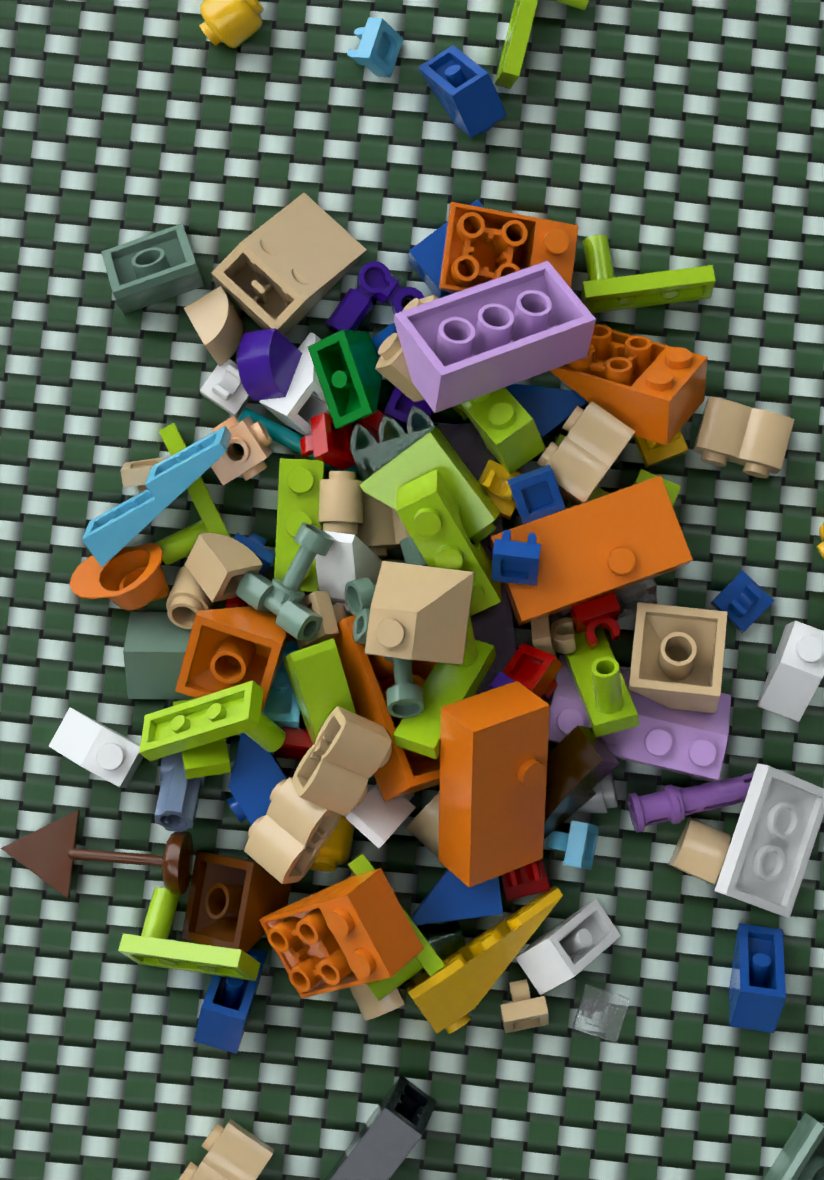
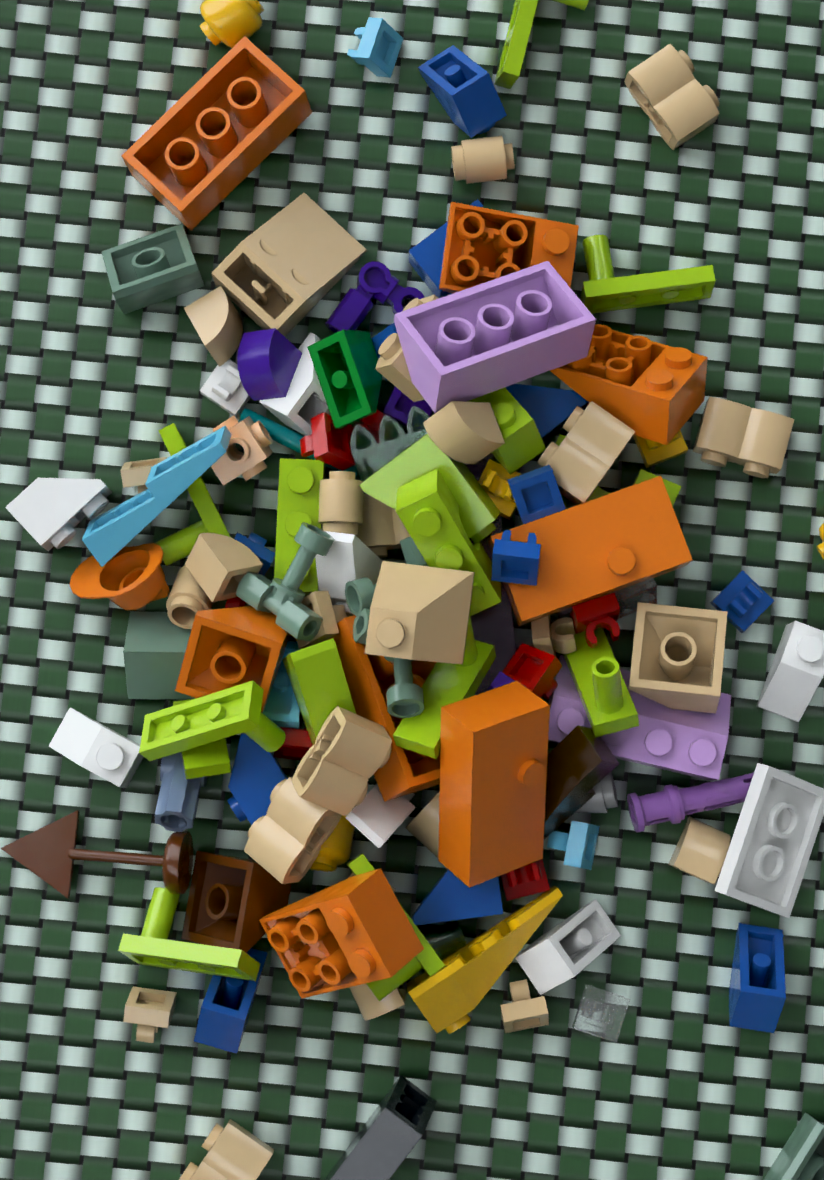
none -> white slope [5,477,112,551]
none -> orange brick [121,36,312,231]
none -> tan tile [123,986,177,1043]
none -> tan brick [423,401,505,464]
none -> tan brick [451,135,515,184]
none -> tan brick [624,44,719,150]

